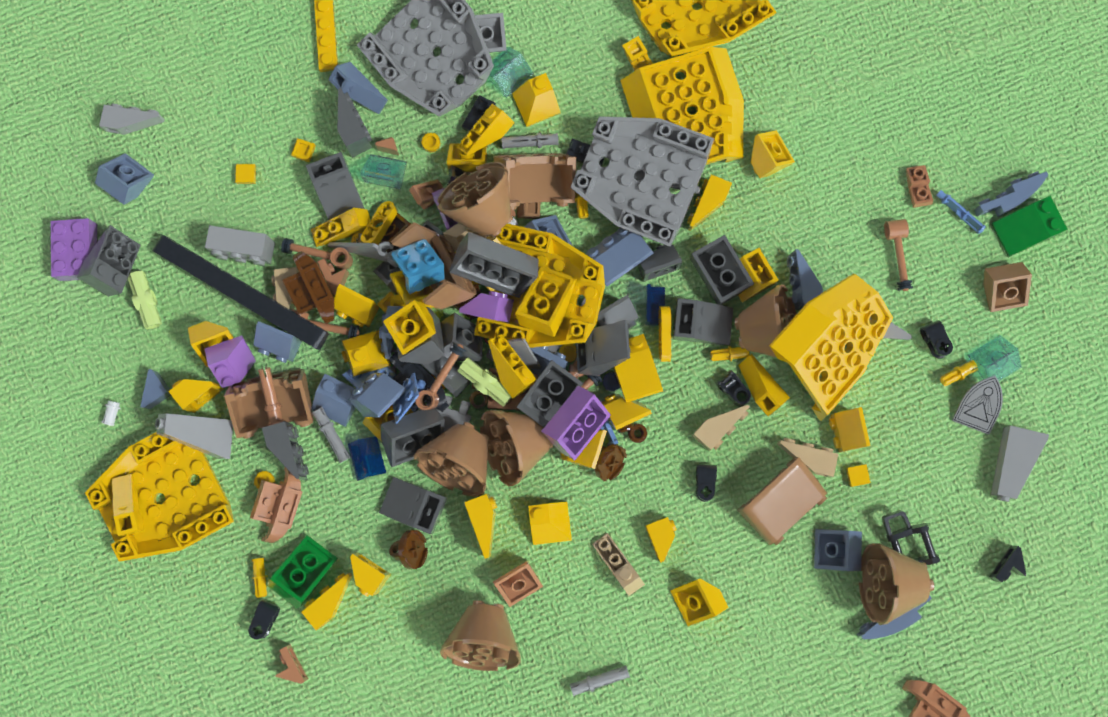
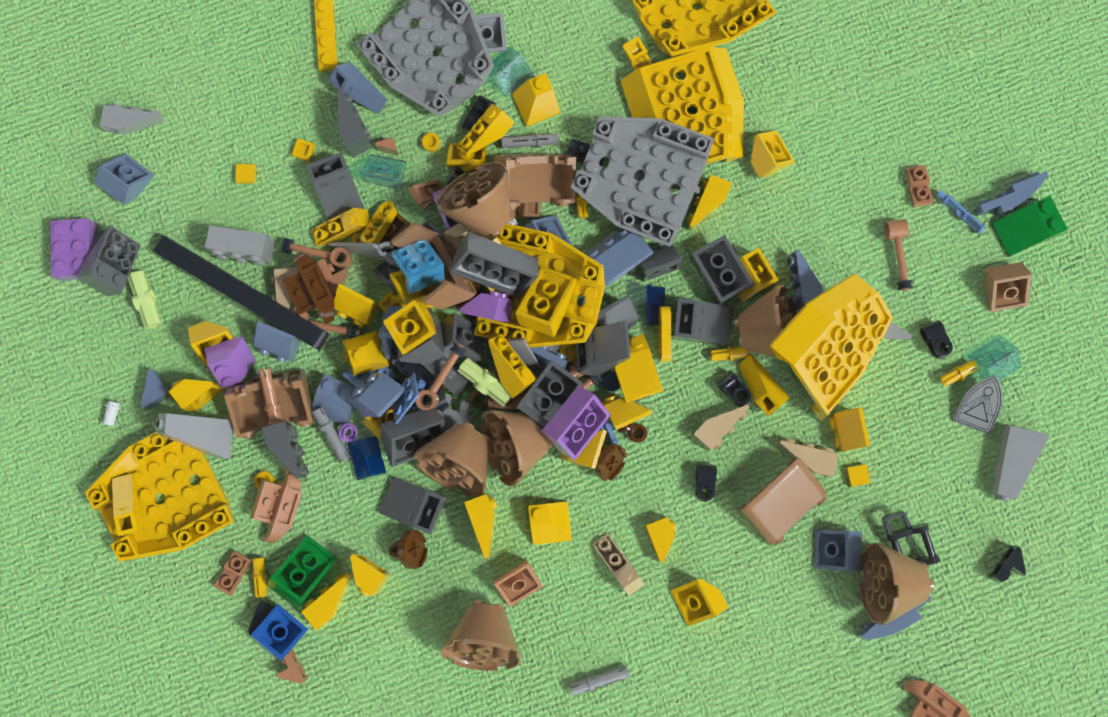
none -> nougat slope [214,551,251,597]
none -> blue slope [251,604,308,661]
none -> medium lavender plate [338,423,357,442]

